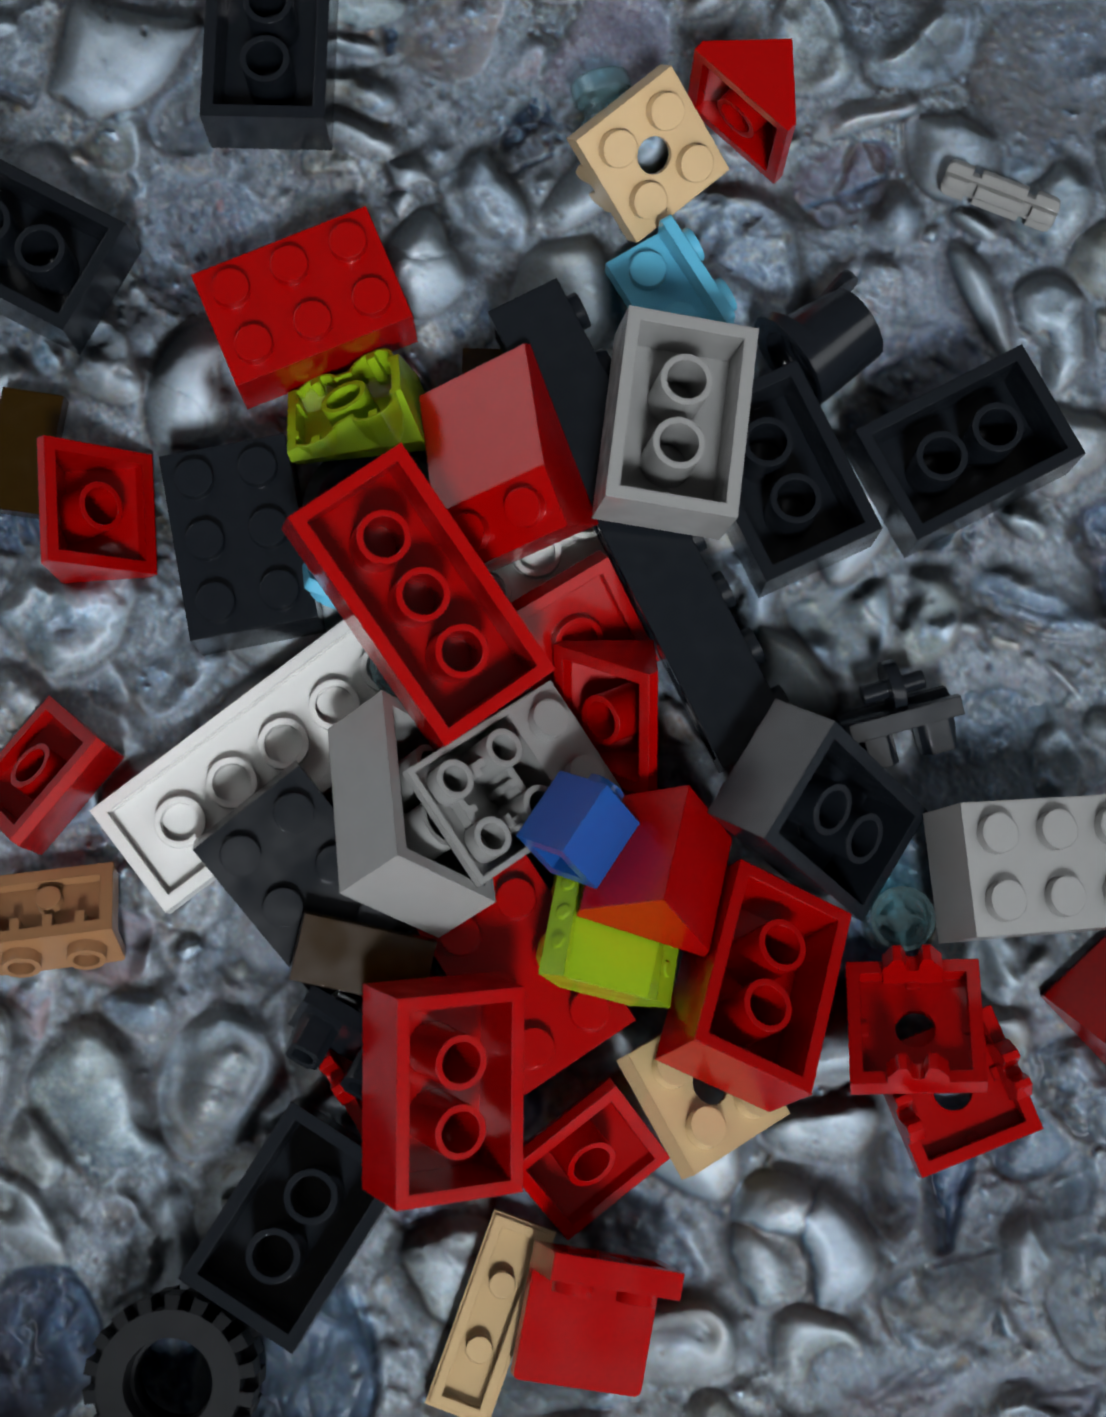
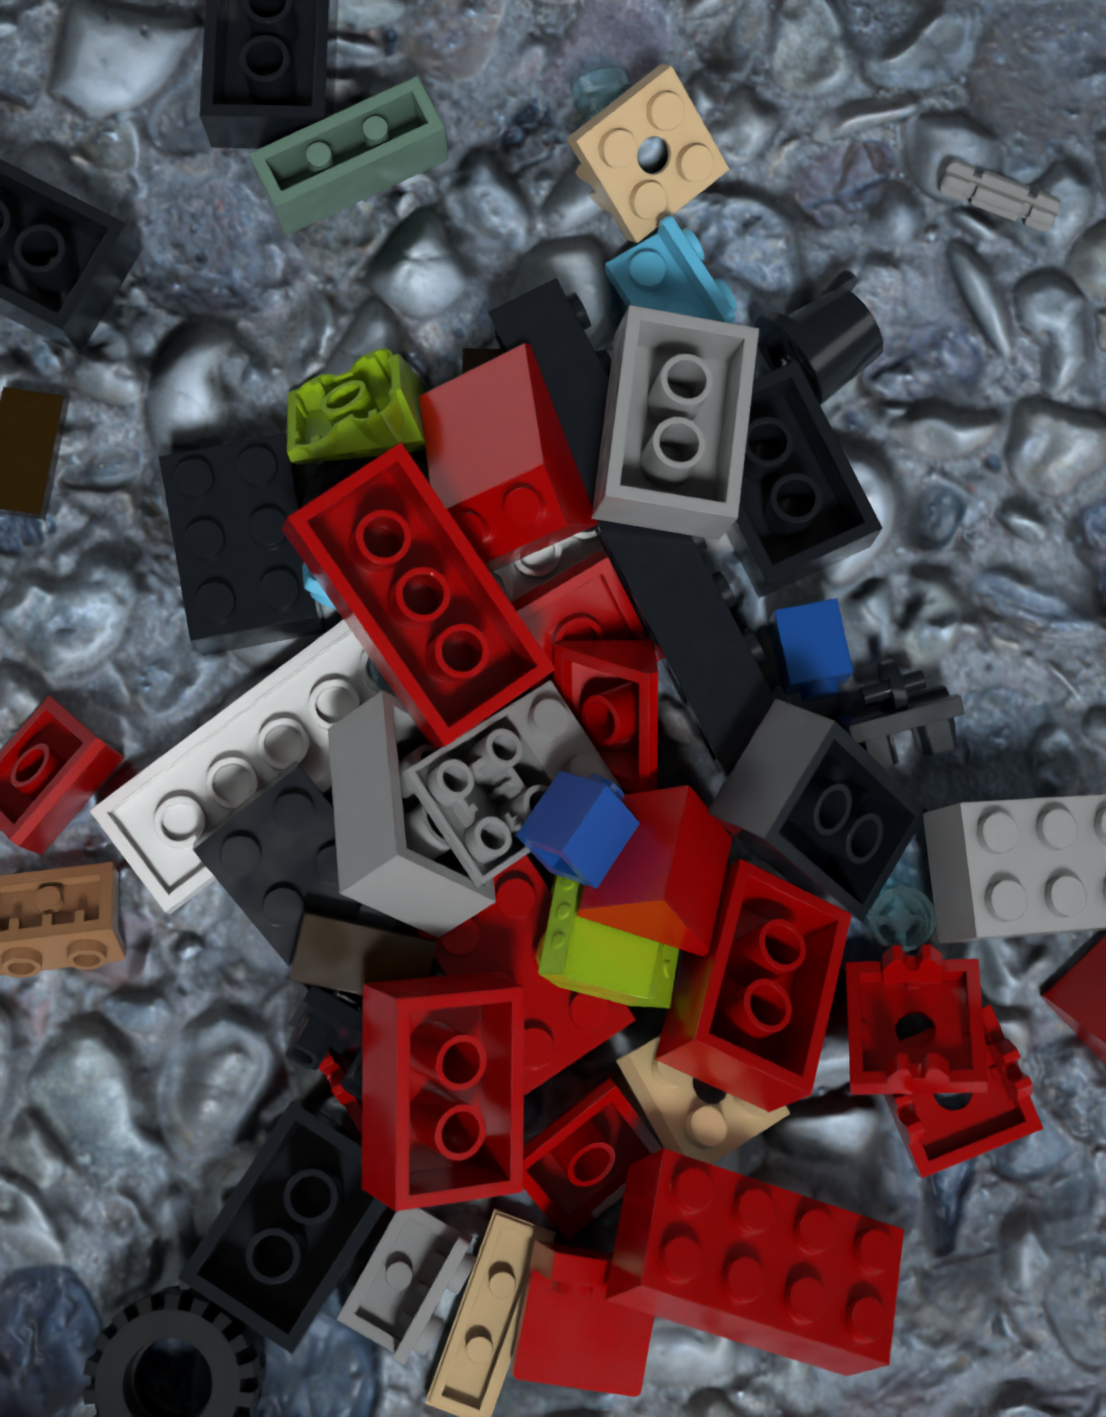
red slope [37,435,157,584] -> none
red brick [191,206,418,410] -> none
red slope [688,39,796,184] -> none
black brick [844,344,1085,558] -> none
none -> sand green brick [249,76,449,236]
none -> light grey bracket [336,1208,477,1365]
none -> red brick [605,1148,904,1376]
none -> blue brick [768,598,854,701]

